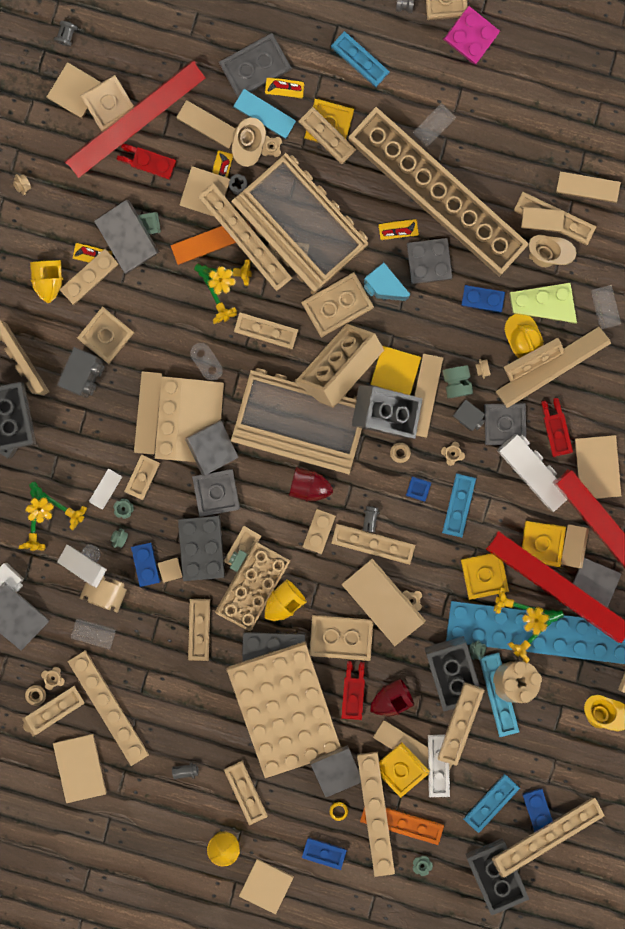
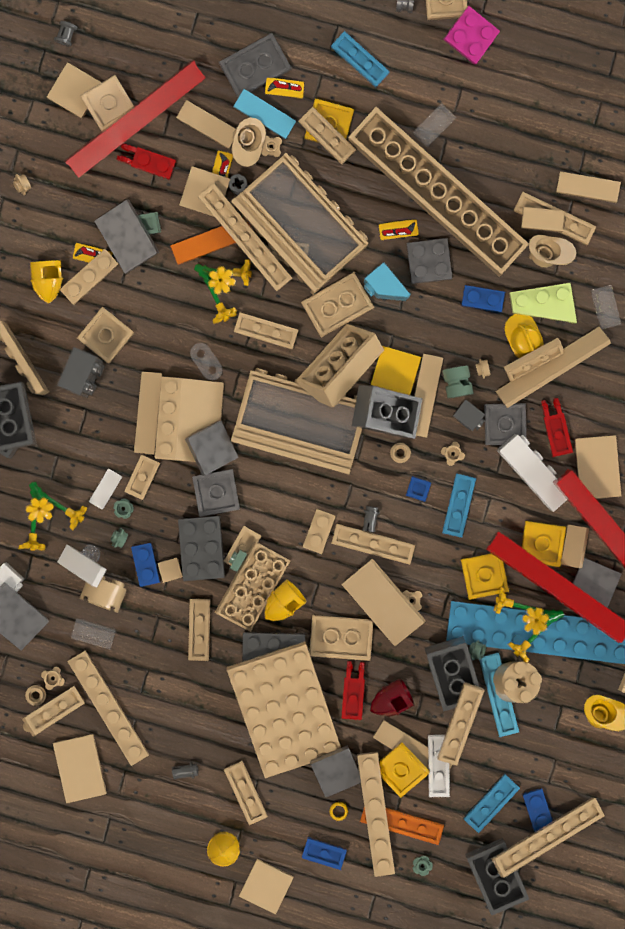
dark red helmet [289,467,333,502] -> none

